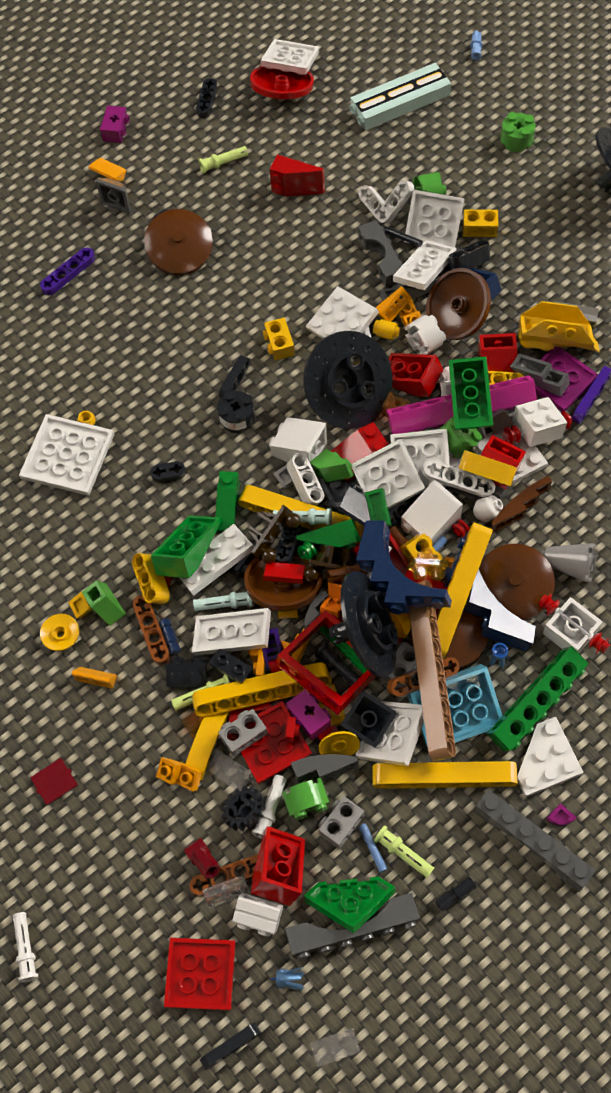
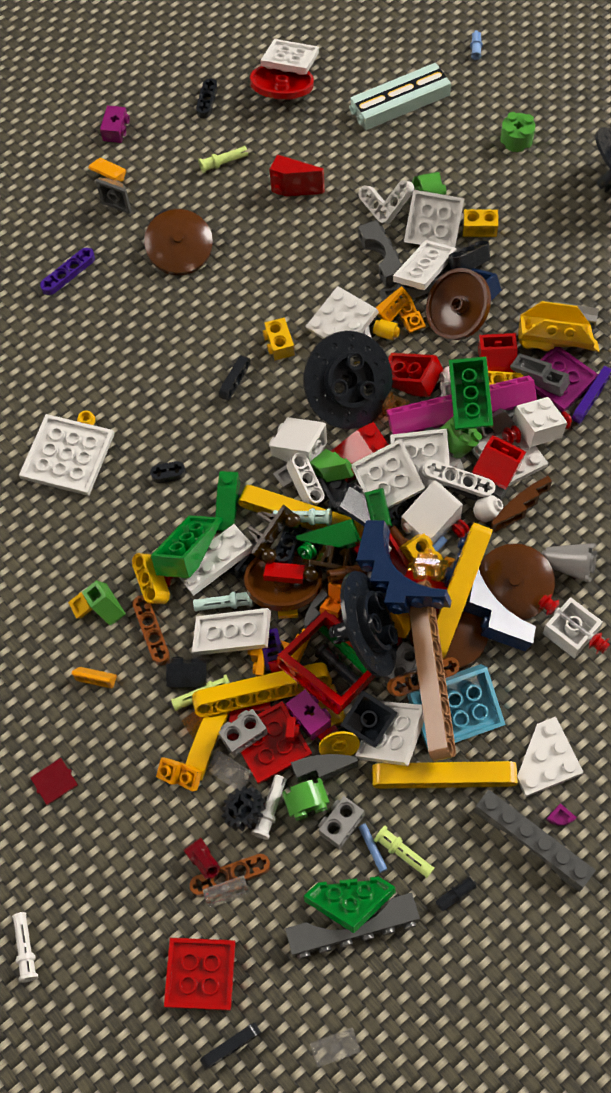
yellow dish [40,614,79,651] -> none
dark blue axle [159,618,181,655] -> none
black bracket [209,649,253,684] -> none
black brick [217,390,255,433] -> none
white brick [232,893,283,936] -> none
red slope [251,826,305,906] -> none
flat silver piece [271,967,304,991] -> none
black bar [383,225,423,247] -> none
white brick [405,315,446,355] -> none
yellow beam [458,450,517,486] -> none
green brick [486,646,589,751] -> none
piece [488,643,509,668] -> none

